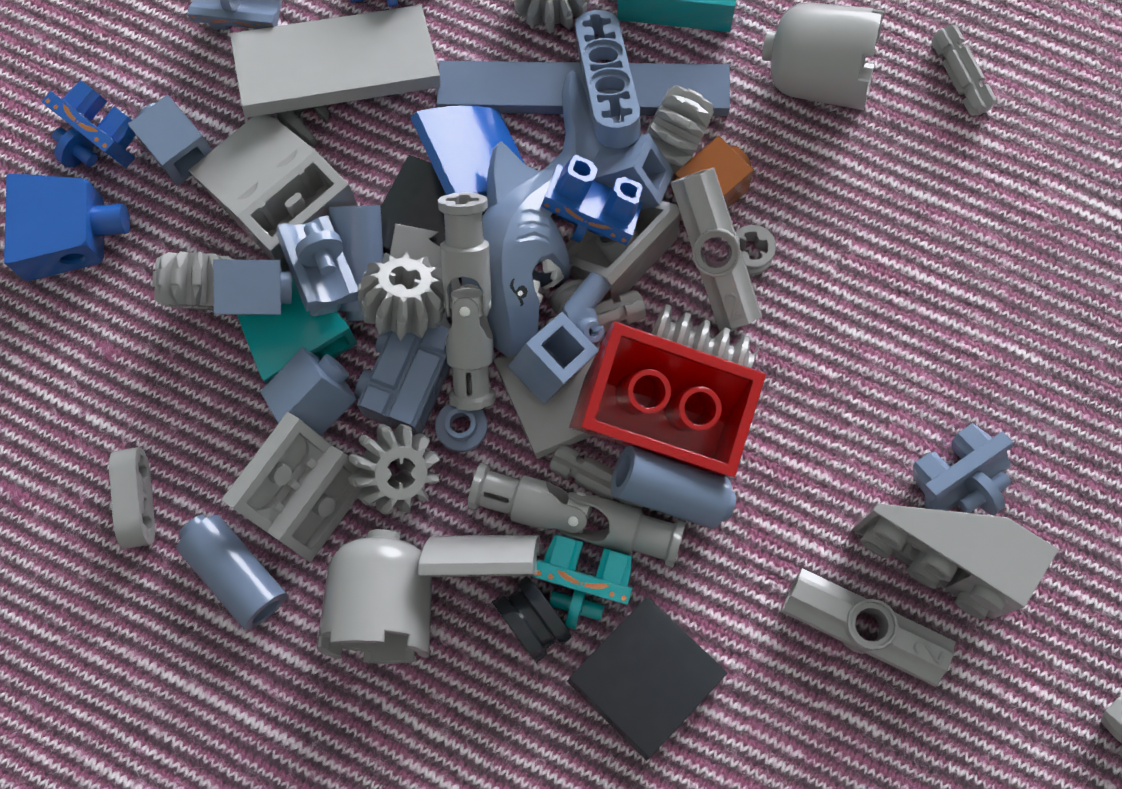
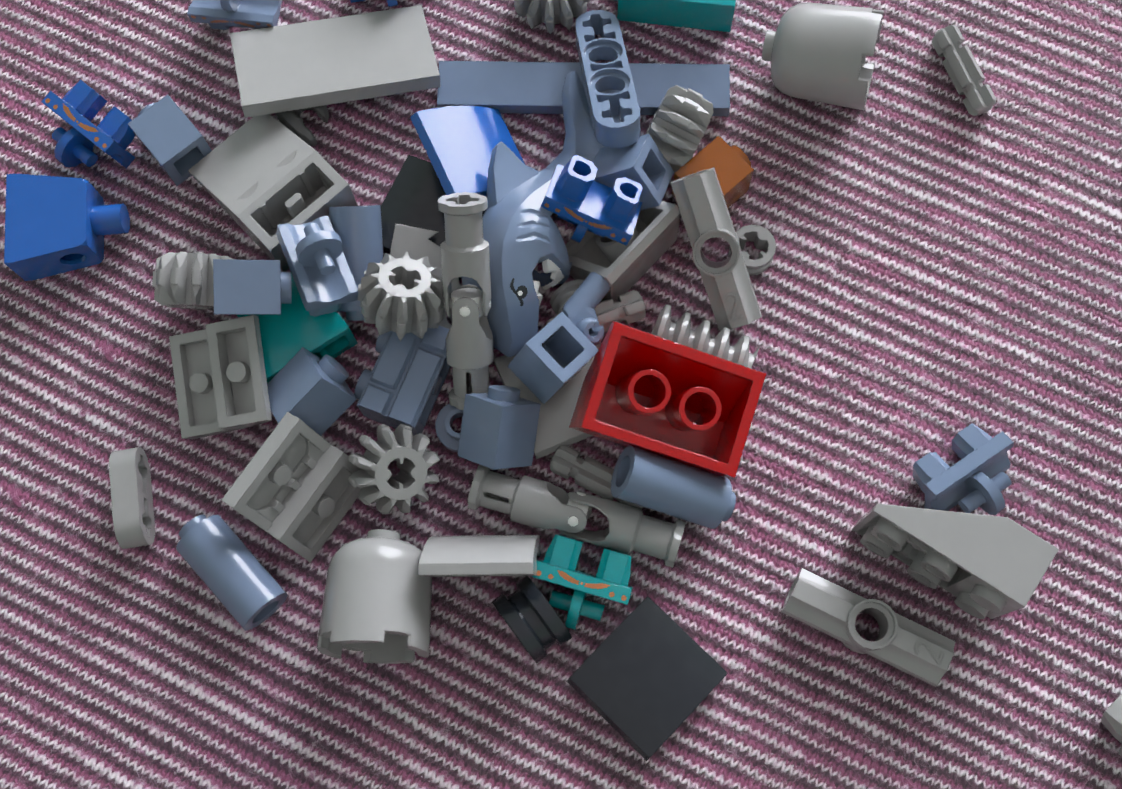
none -> light grey slope [169,315,272,439]
none -> sand blue brick [457,385,541,470]

